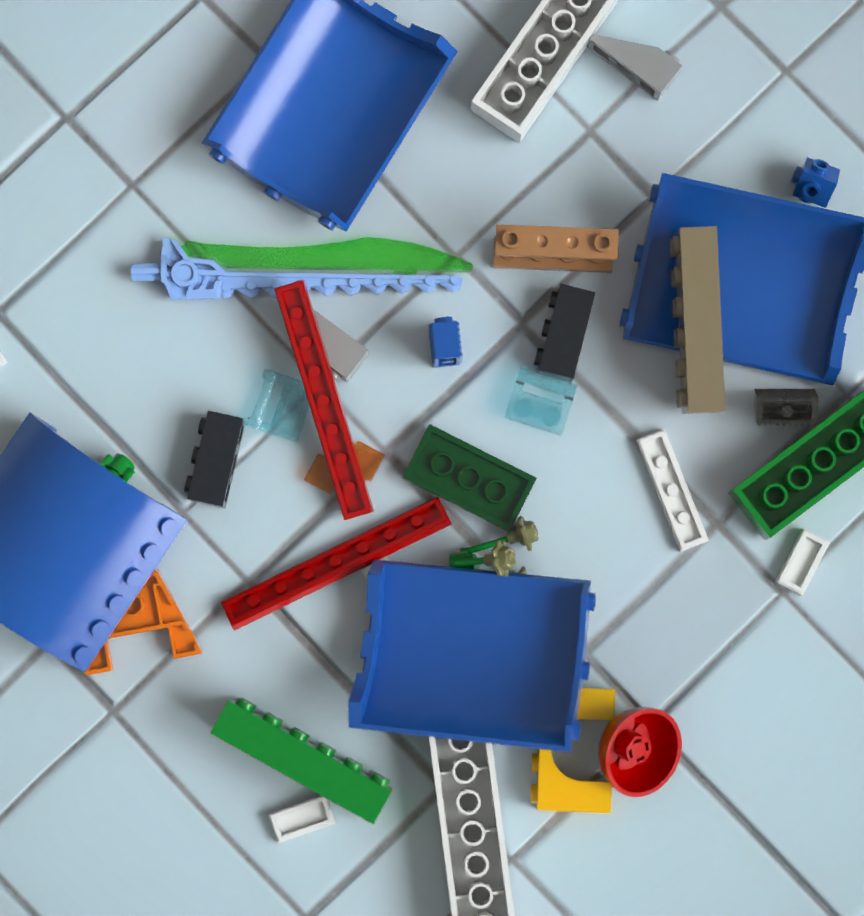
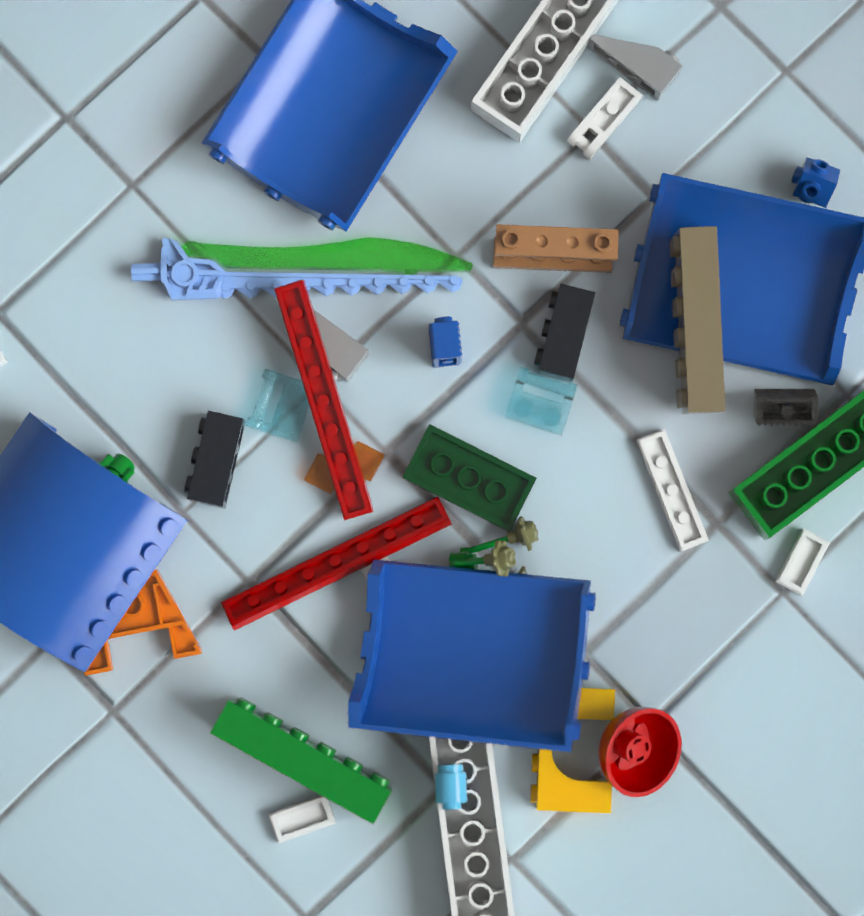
none -> medium azure brick [435,764,467,809]
none -> white plate [567,77,643,160]

